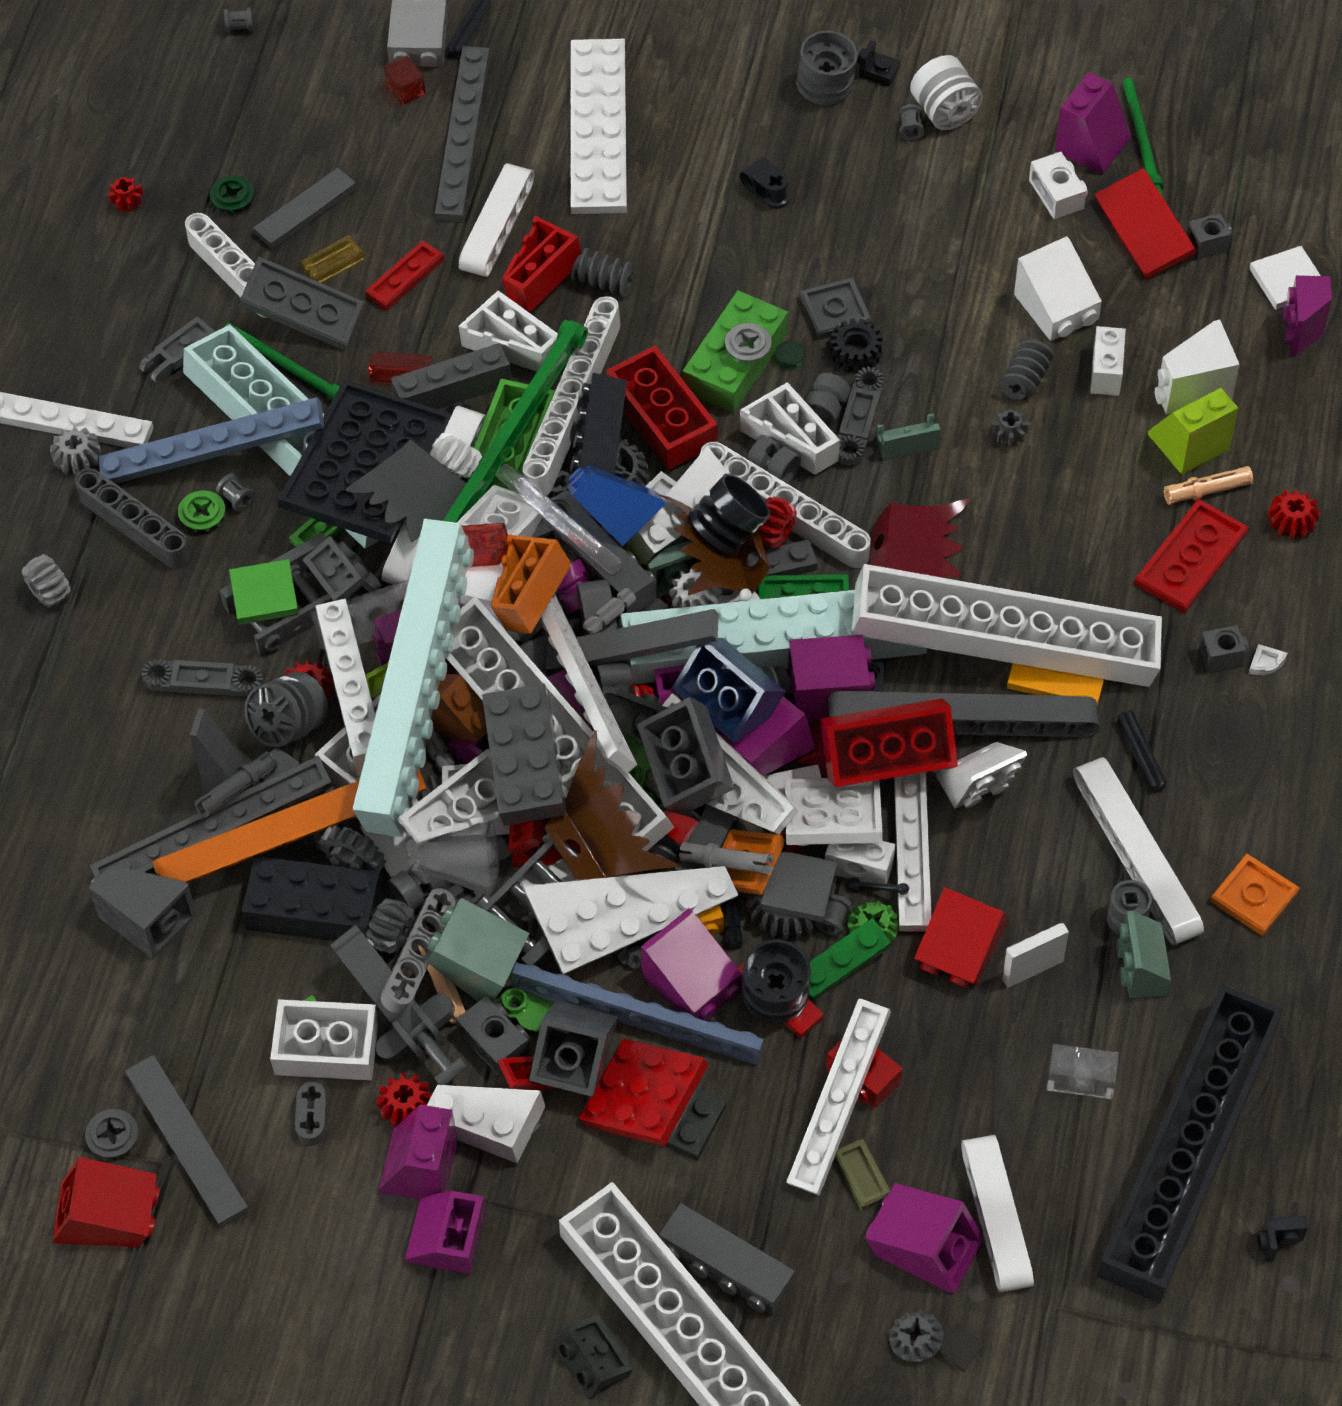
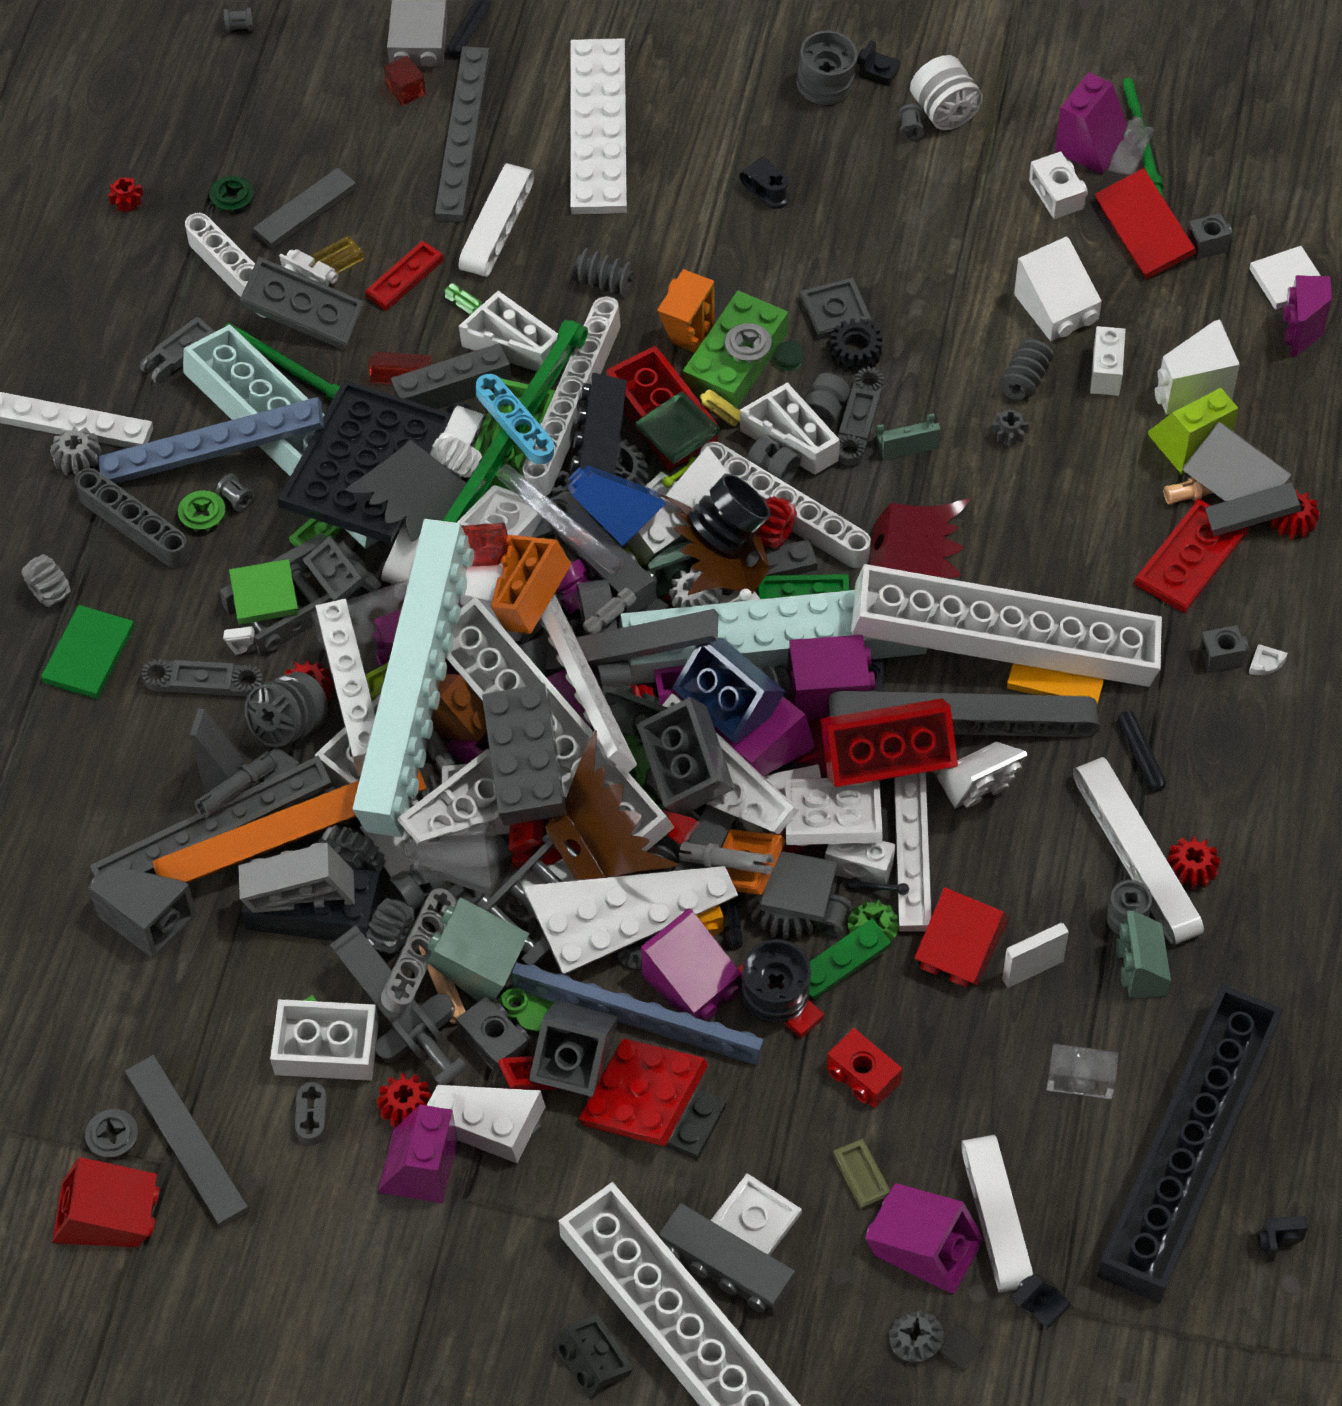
magenta slope [405,1191,486,1274] -> none
red wedge [502,216,582,313] -> none
white plate [787,998,891,1196] -> none
orange tile [1210,854,1300,937] -> none
none -> green tile [41,605,135,699]
none -> white tile [223,626,255,655]
none -> light grey wedge [239,843,355,913]
none -> white hinge [279,249,338,286]
none -> bright green axle [444,283,482,315]
none -> medium azure beam [476,374,554,464]
none -> clear green tile [636,391,720,464]
none -> orange wedge [657,269,715,353]
none -> lime hinge [662,457,697,488]
none -> light yellow axle [700,390,740,426]
none -> white tile [711,1173,802,1256]
none -> black bracket [1011,1273,1071,1327]
none -> clear hinge [1108,116,1155,175]
none -> red gear [1166,835,1221,891]
none -> light grey tile [1182,421,1291,501]
none -> dark grey tile [1205,482,1301,536]

